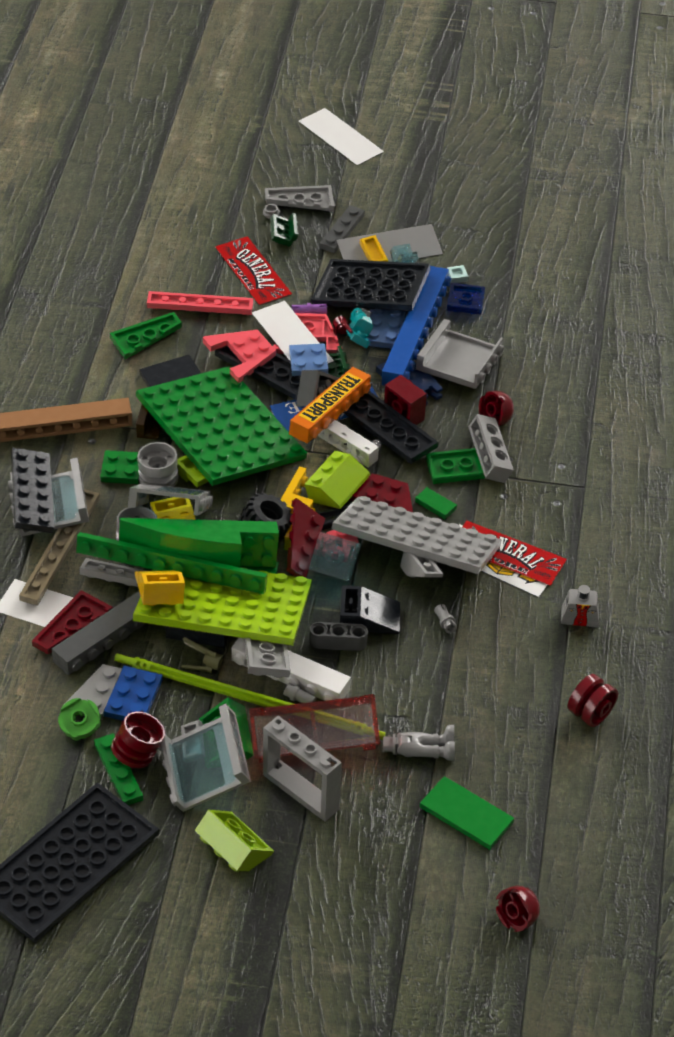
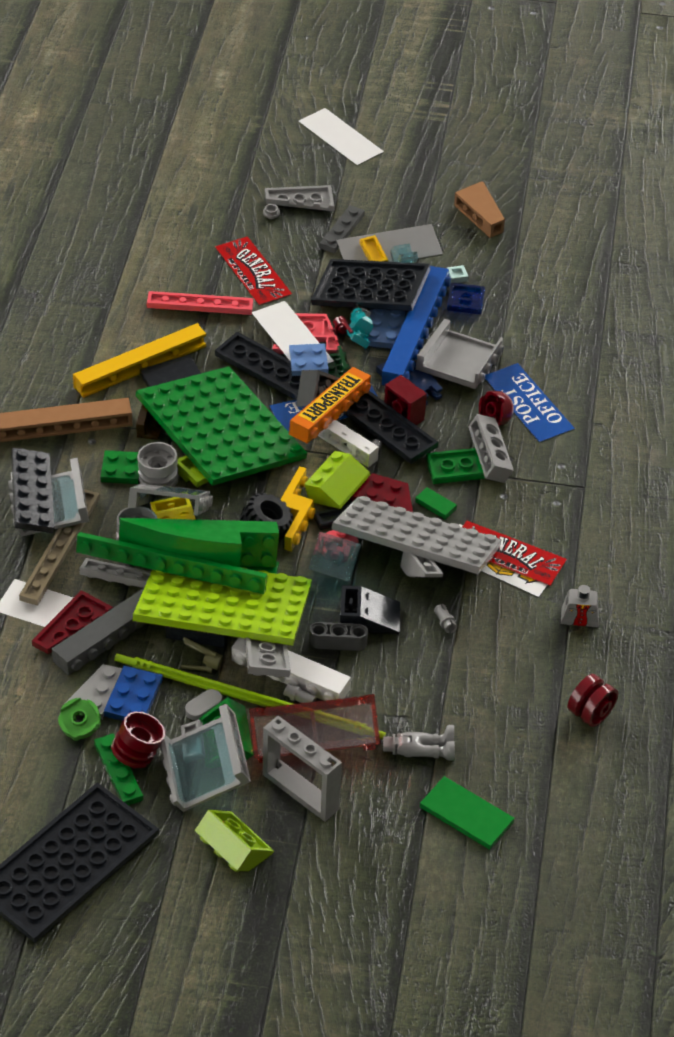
green wing [110,312,182,360] -> none
yellow slope [135,570,185,606] -> none
coral wing [203,330,276,383] -> none
dark green bracket [270,213,299,247] -> none
dark red wing [286,498,325,577] -> none
medium lavender pin [292,303,327,314] -> none
dark red cylinder [496,885,540,932] -> none
none -> yellow tile [73,323,206,398]
none -> light grey tile [185,689,222,720]
none -> medium nougat slope [454,181,505,238]
none -> blue sticker [485,363,575,442]

